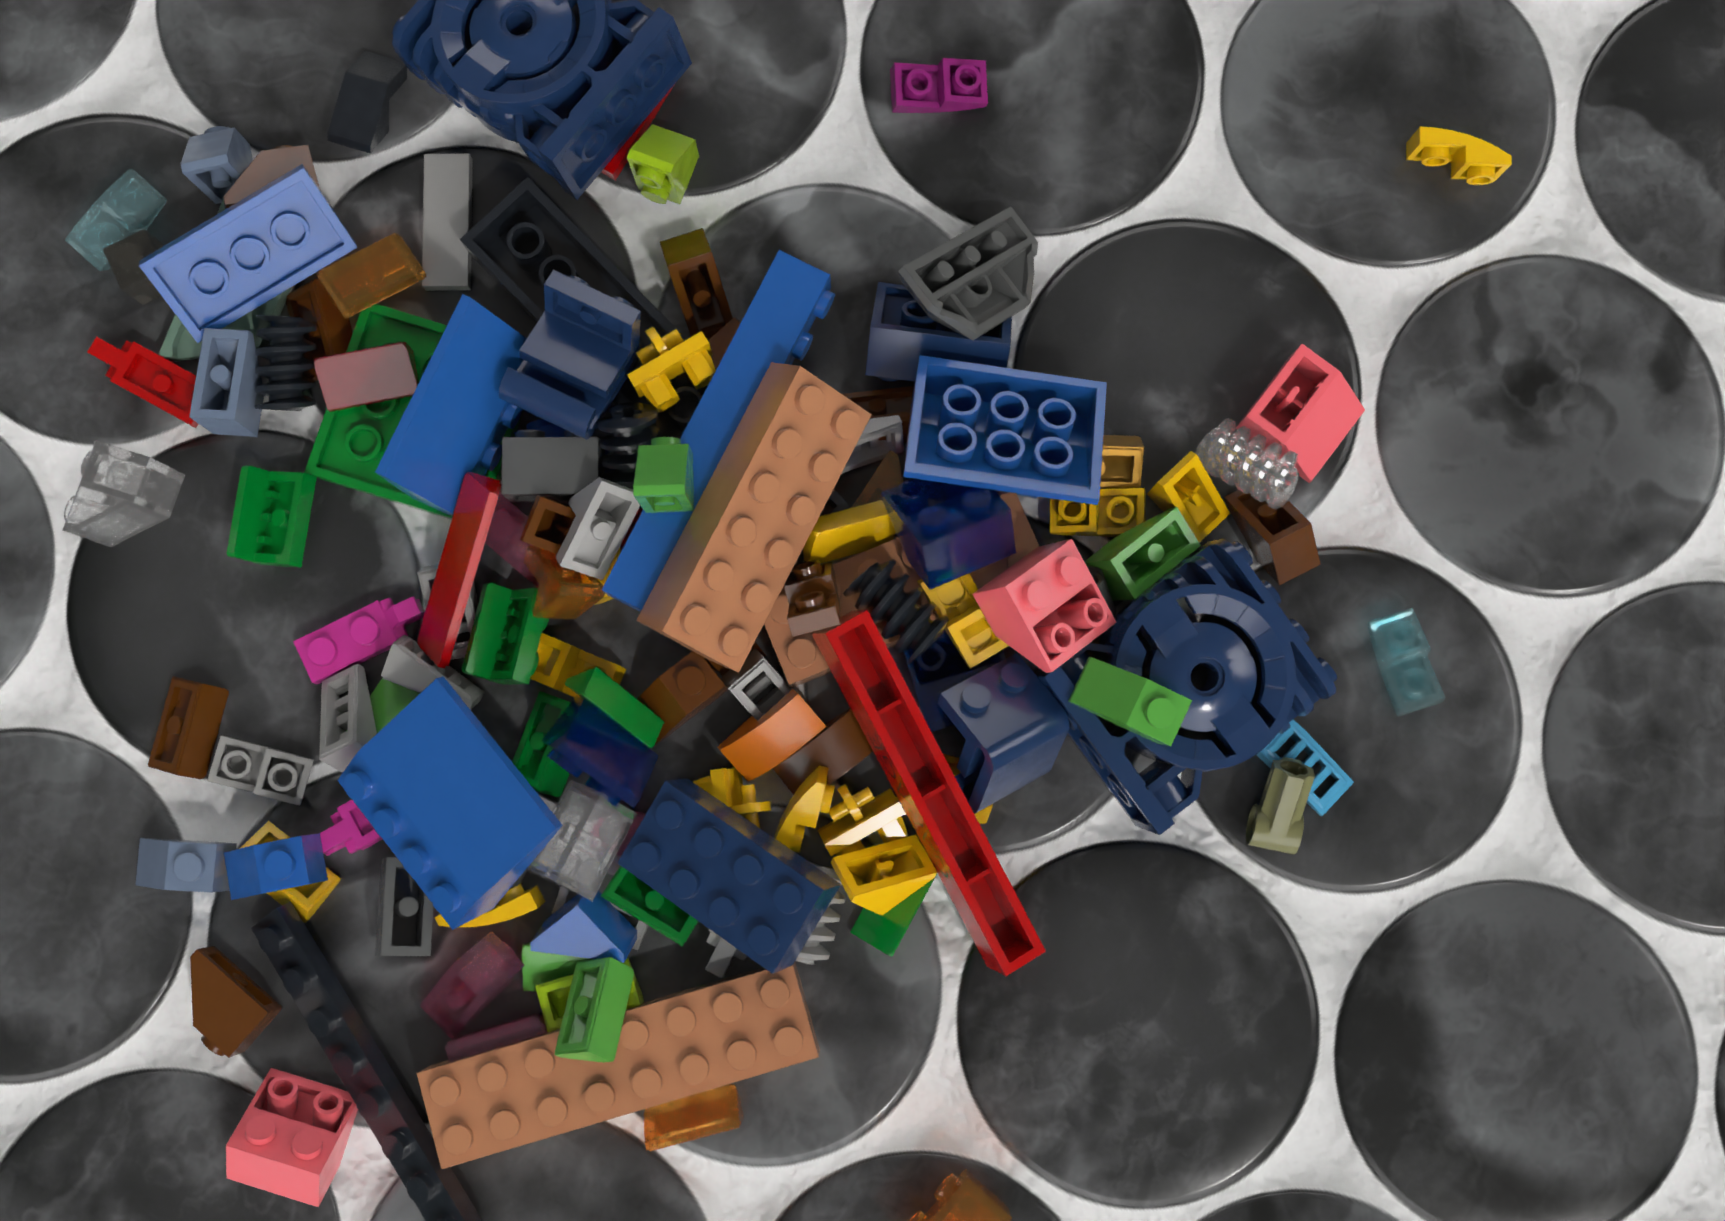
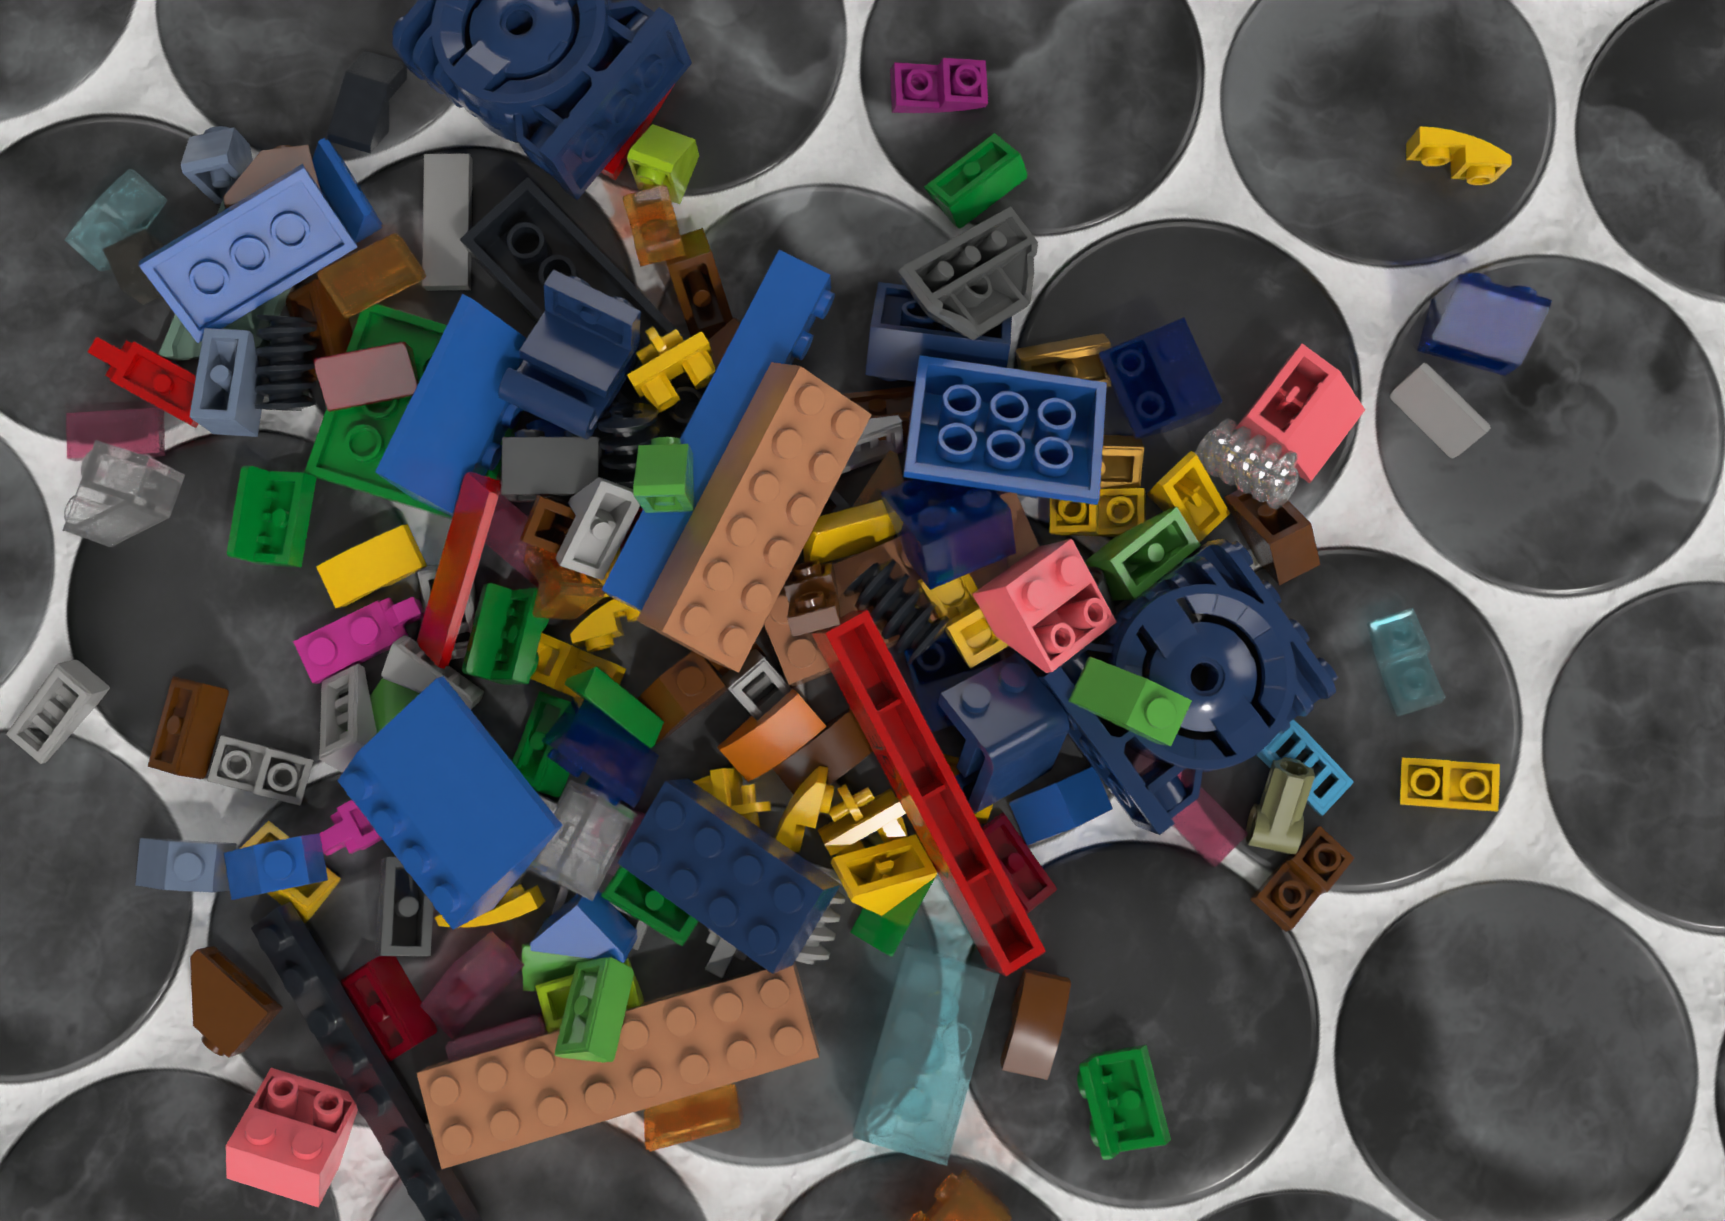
none -> light grey slope [6,660,110,764]
none -> clear pink tile [66,408,165,461]
none -> blue slope [312,138,382,243]
none -> yellow slope [316,524,427,608]
none -> dark red slope [340,956,437,1062]
none -> yellow slope [570,599,640,652]
none -> clear orange slope [623,185,686,267]
none -> clear light blue brick [852,943,1000,1166]
none -> green slope [924,133,1028,229]
none -> dark red slope [981,812,1058,914]
none -> reddish brown slope [1000,968,1071,1080]
none -> blue slope [1008,767,1113,845]
none -> pearl gold slope [1015,334,1115,387]
none -> green bracket [1077,1044,1171,1160]
none -> clear blue slope [1098,317,1222,439]
none -> clear pink tile [1172,772,1248,867]
none -> reddish brown slope [1250,826,1355,932]
none -> light grey slope [1389,363,1491,459]
none -> yellow slope [1400,757,1500,812]
none -> clear blue slope [1417,272,1552,376]

